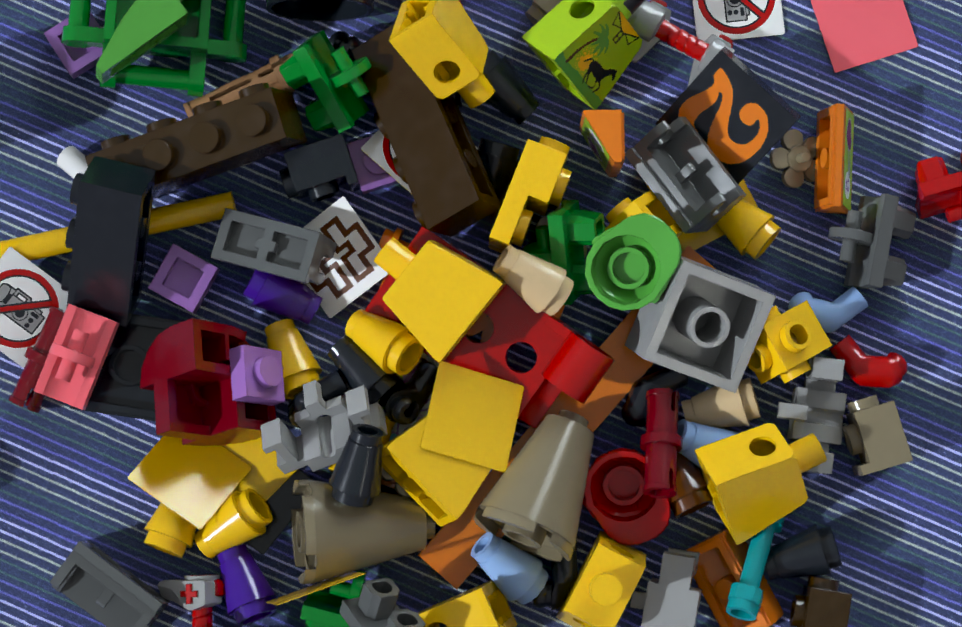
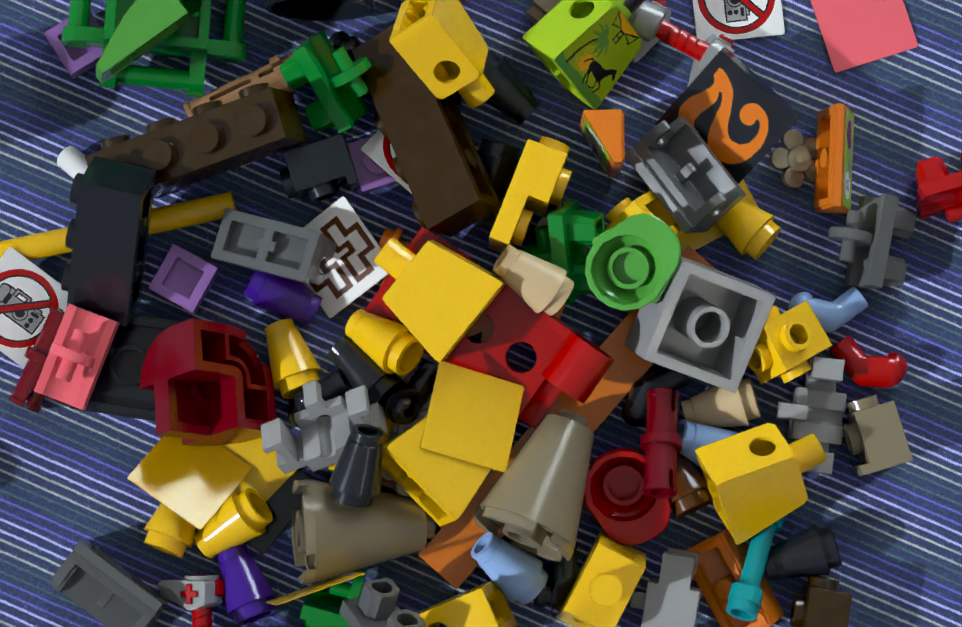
medium lavender plate [229,345,285,406] -> none

